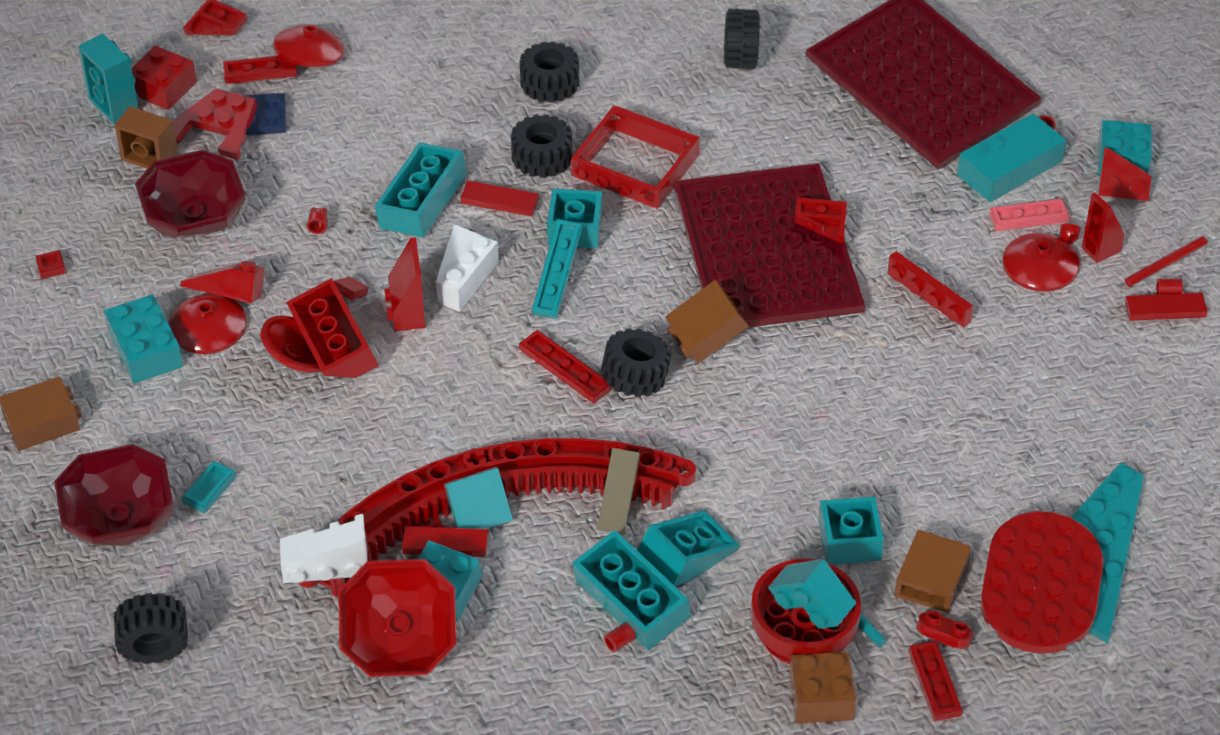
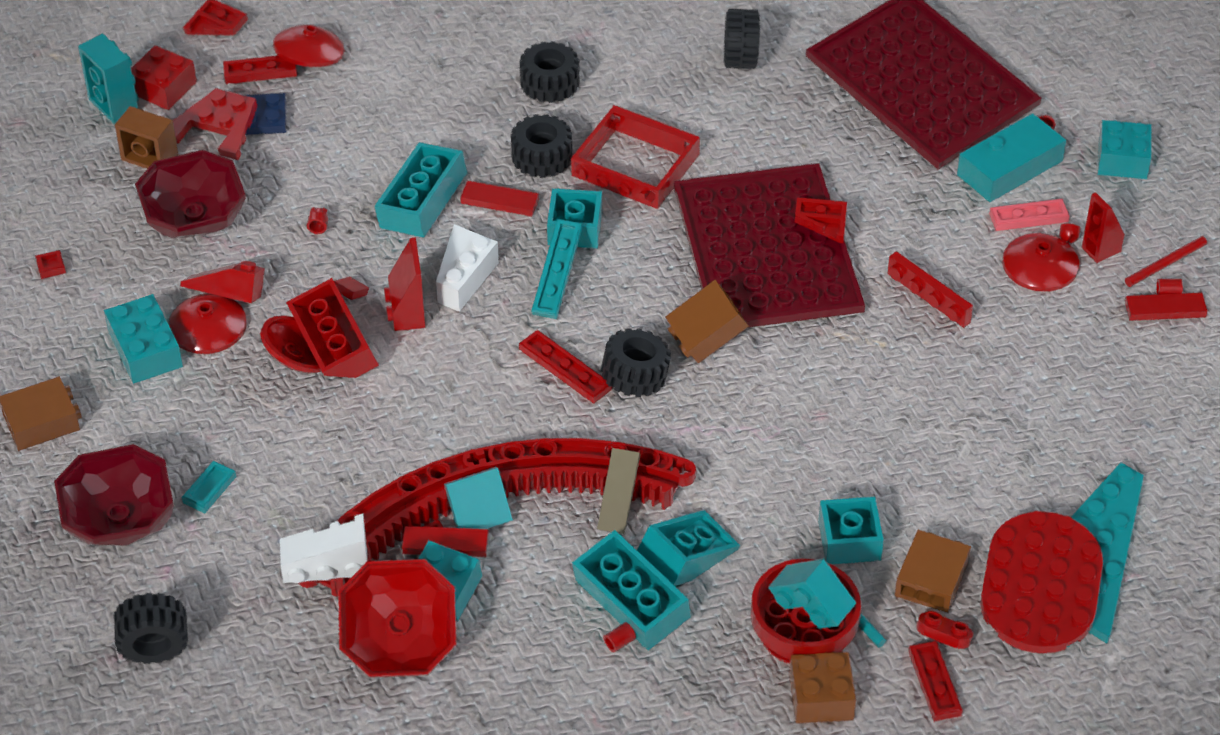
red wing [1098,148,1152,201] -> none

